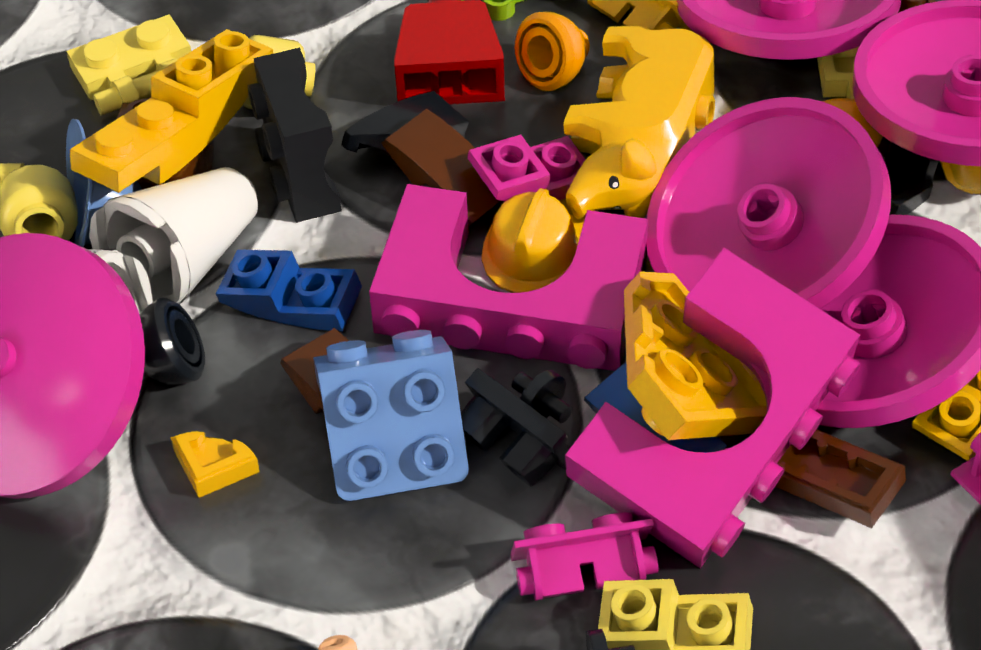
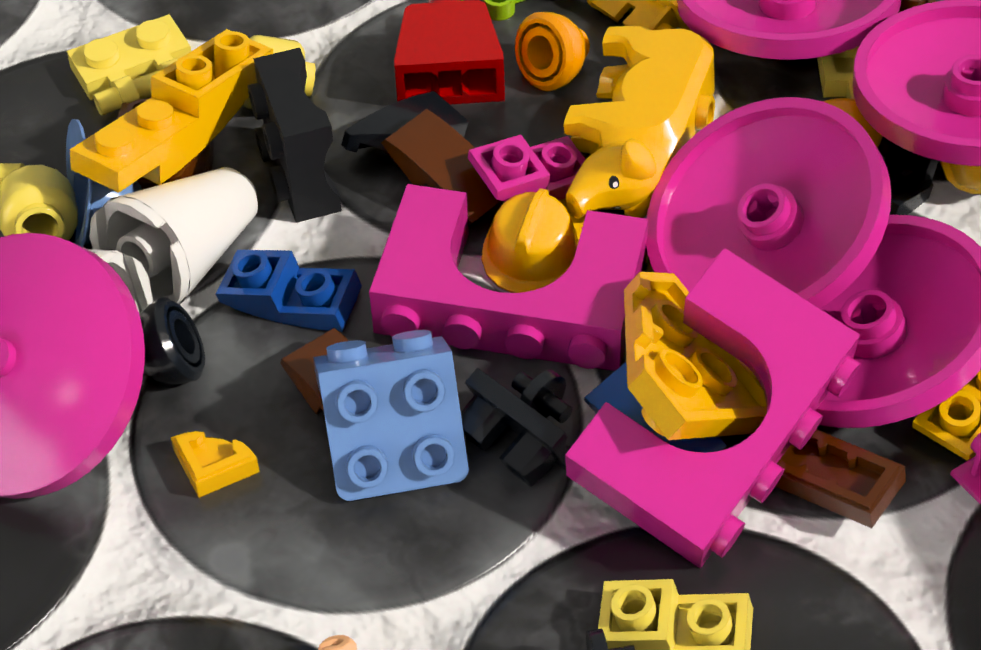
dark pink hinge [510,512,658,601] -> none

